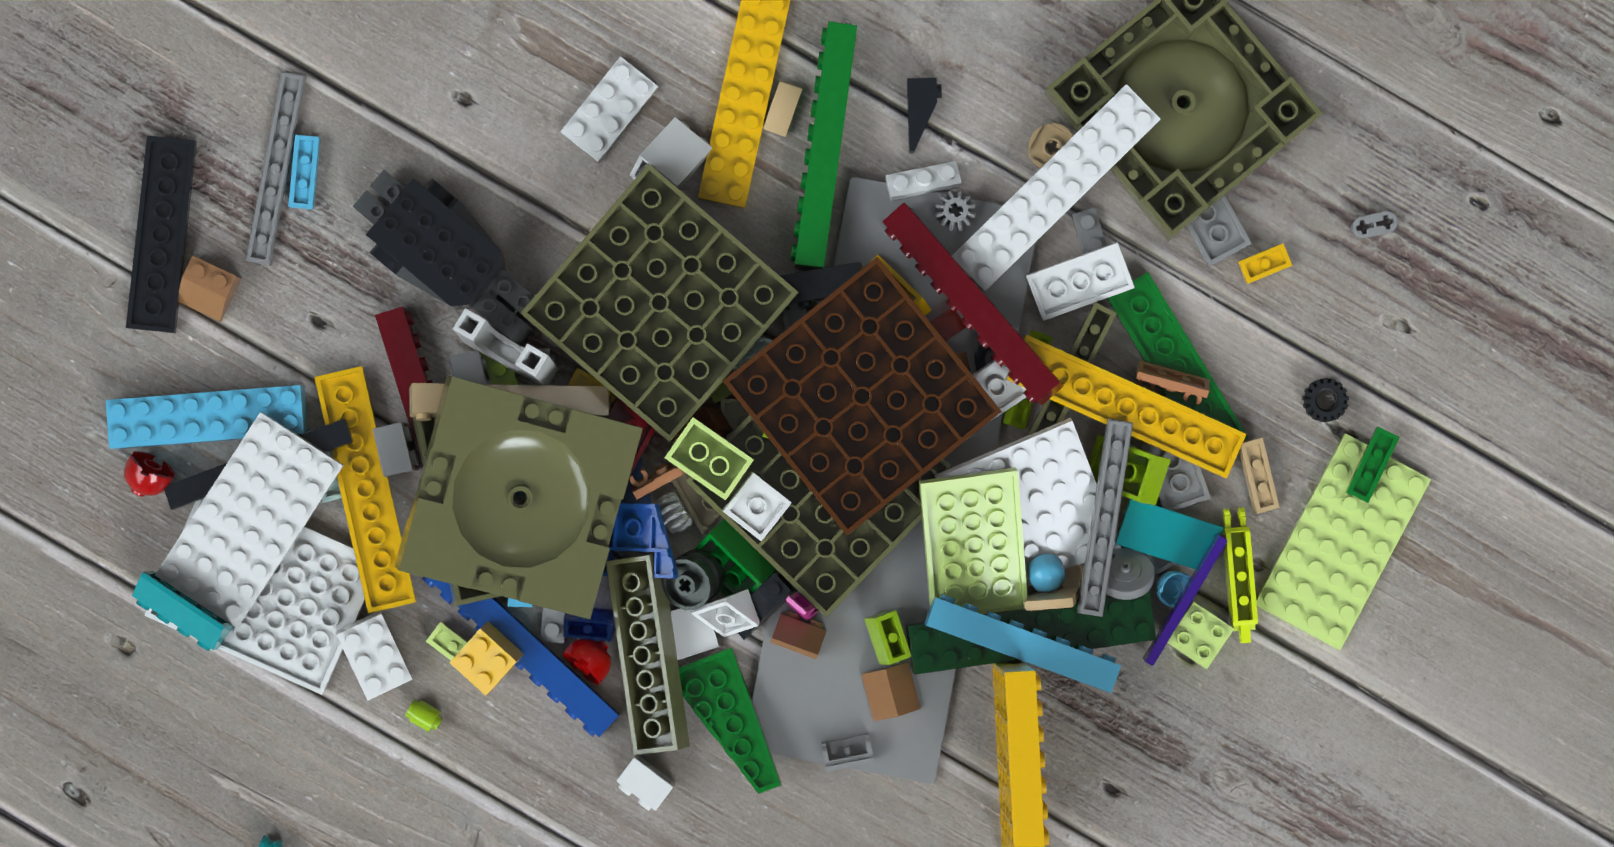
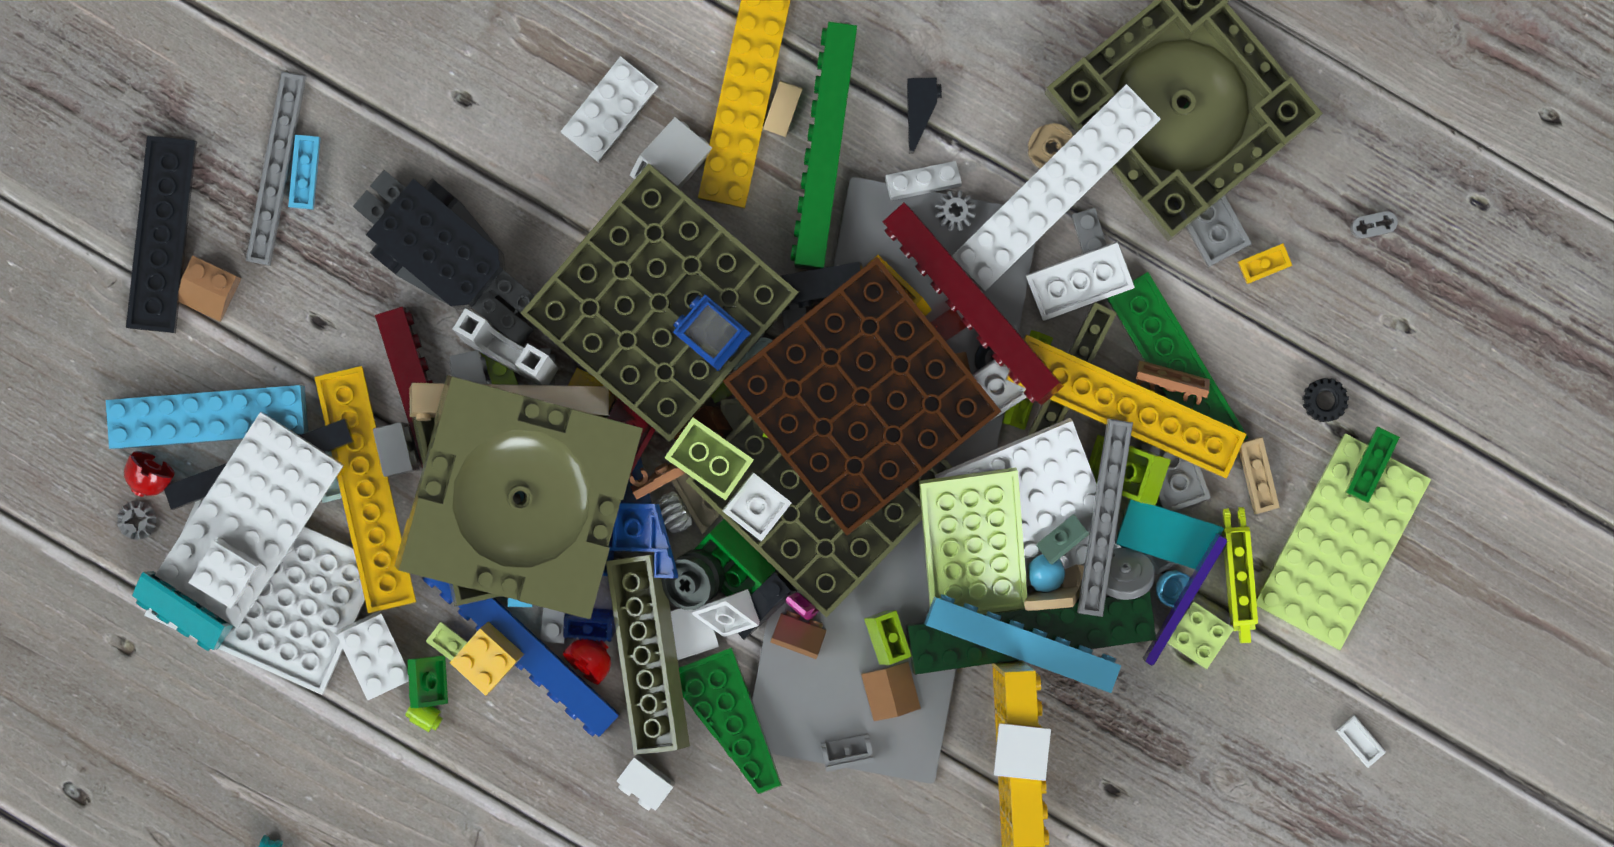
none -> light grey gear [117,501,156,540]
none -> white brick [188,538,261,608]
none -> green plate [407,655,448,708]
none -> window [673,295,751,371]
none -> white tile [993,723,1051,781]
none -> sand green plate [1036,514,1090,564]
none -> white tile [1335,715,1386,768]

